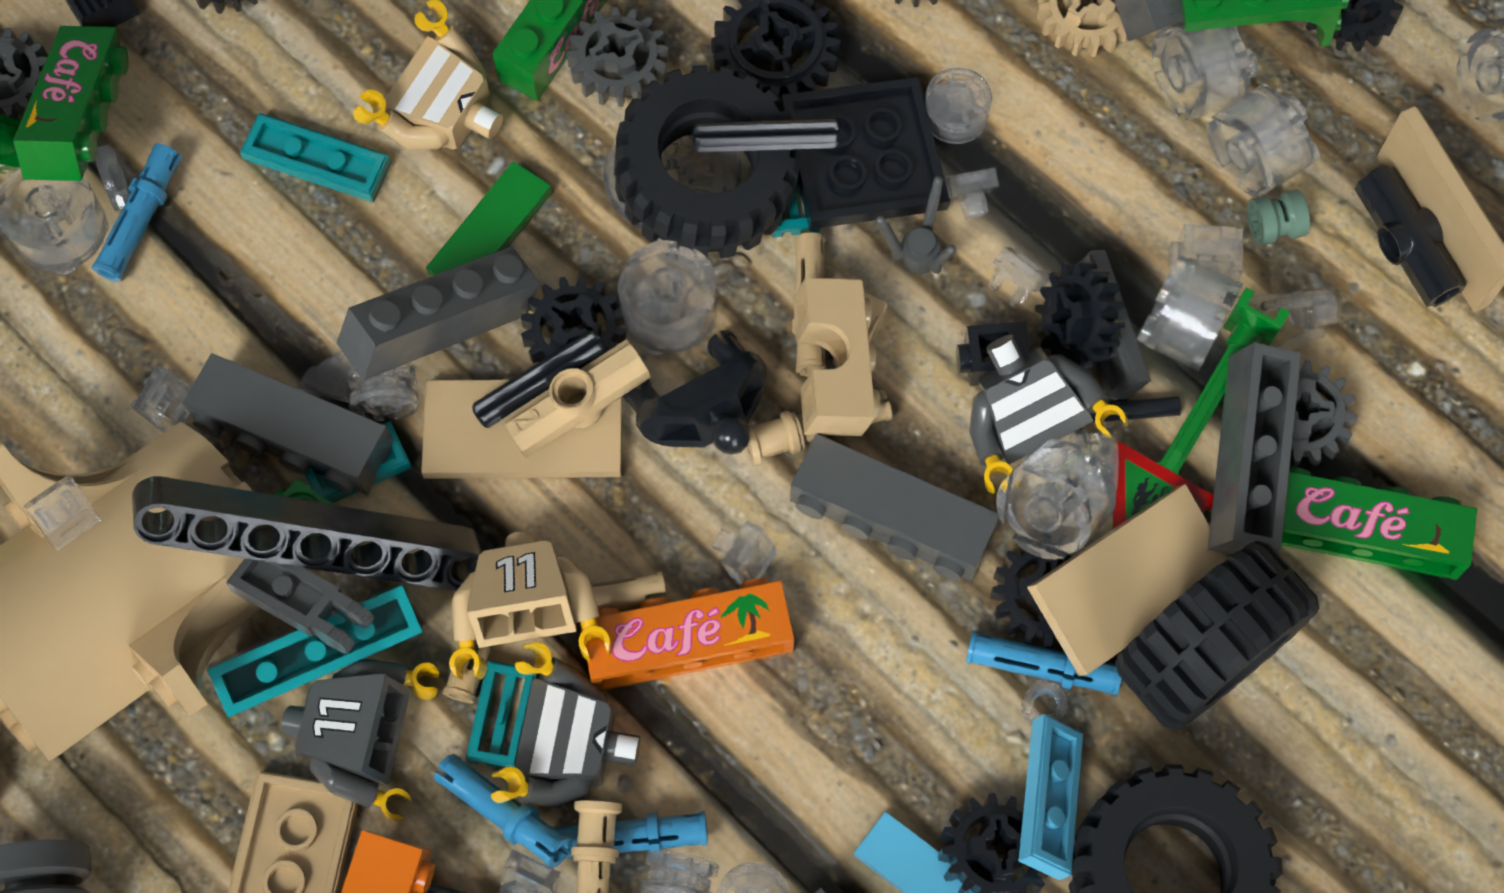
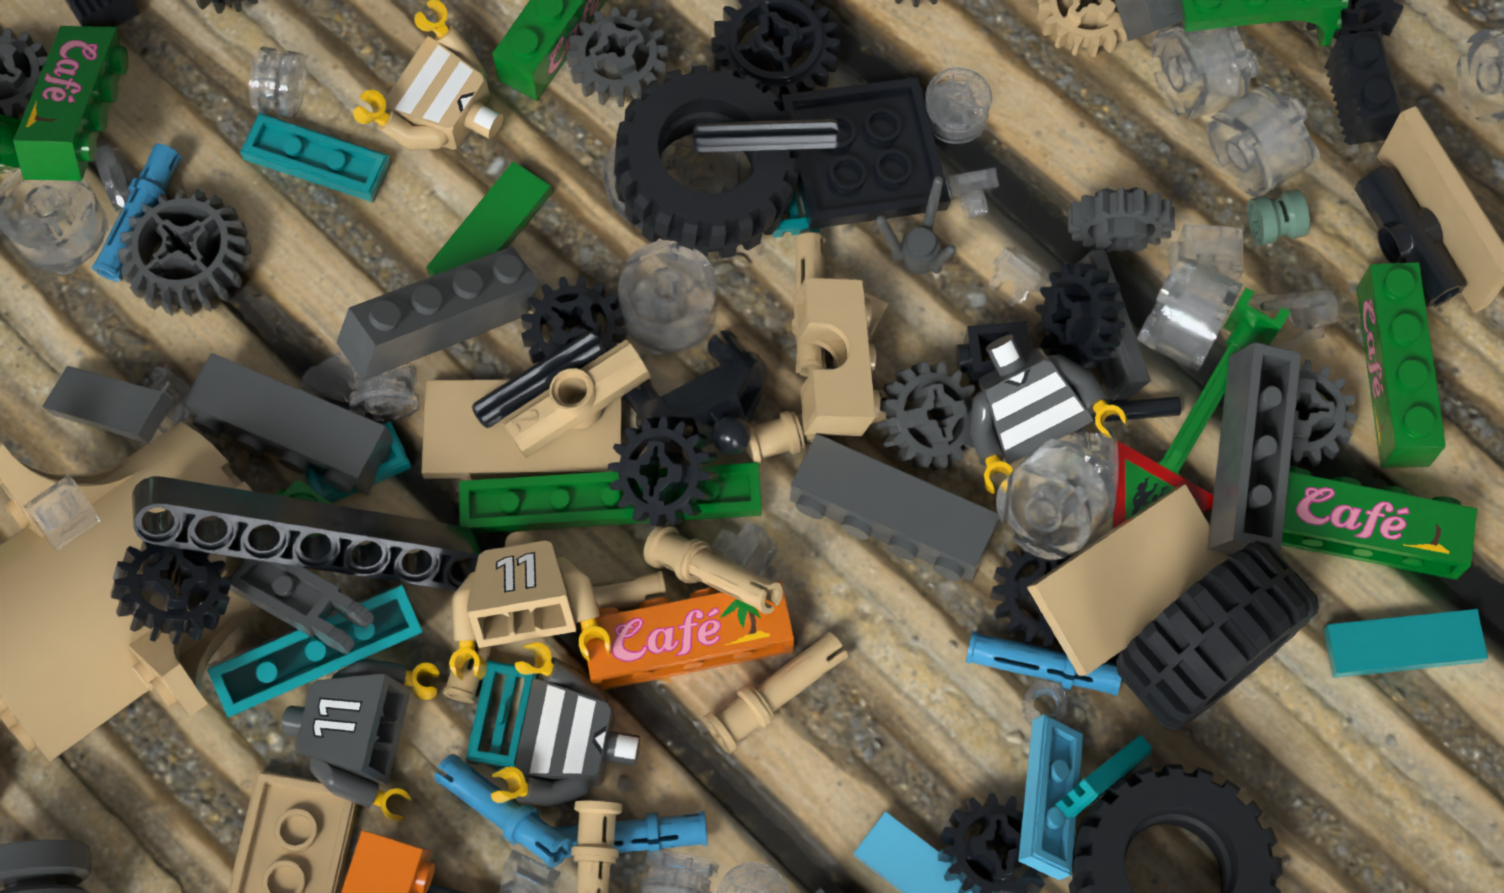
none -> dark grey tile [42,366,174,444]
none -> black gear [110,541,232,645]
none -> dark grey gear [117,188,252,317]
none -> clear wheel [249,46,306,118]
none -> green plate [459,462,762,534]
none -> black gear [608,416,719,527]
none -> tan pin [644,524,783,614]
none -> tan pin [703,632,848,754]
none -> dark grey gear [876,361,975,470]
none -> teal tile [1056,735,1153,819]
none -> dark grey gear [1068,187,1175,253]
none -> teal tile [1323,609,1488,678]
none -> black brick [1324,30,1402,145]
none -> green brick [1356,263,1446,469]

